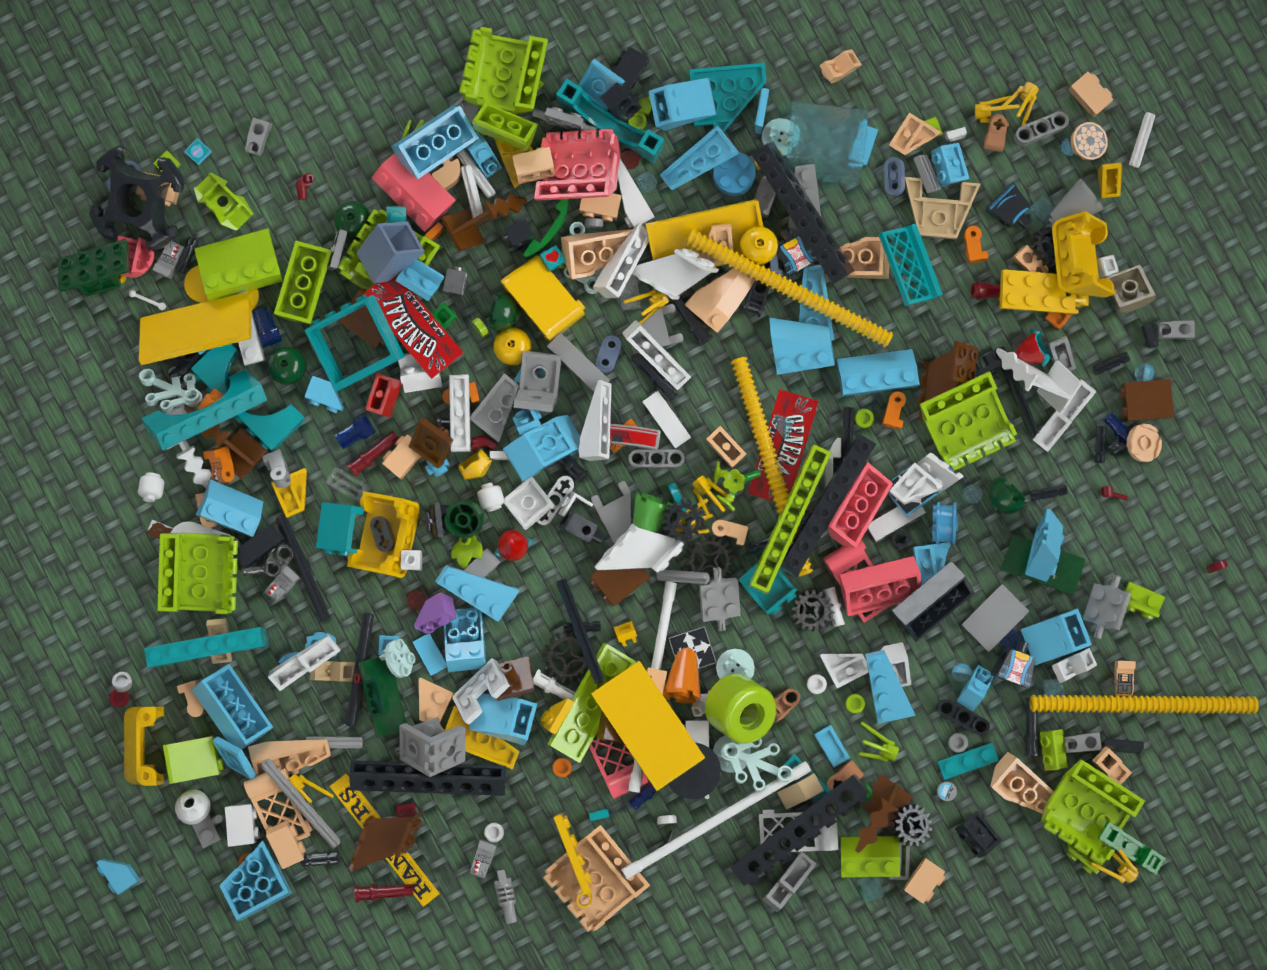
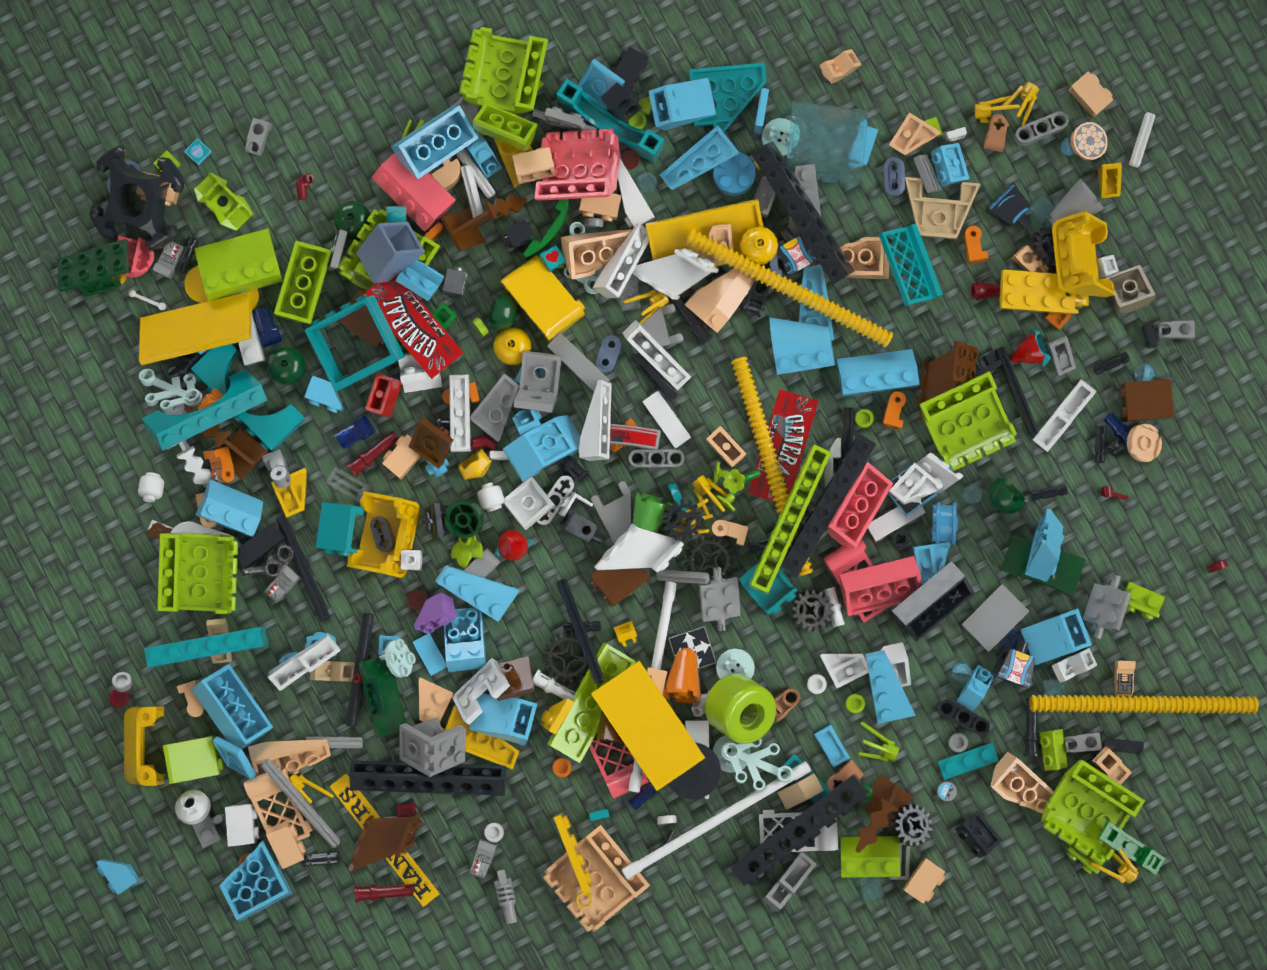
white piece [996,348,1082,414] -> none

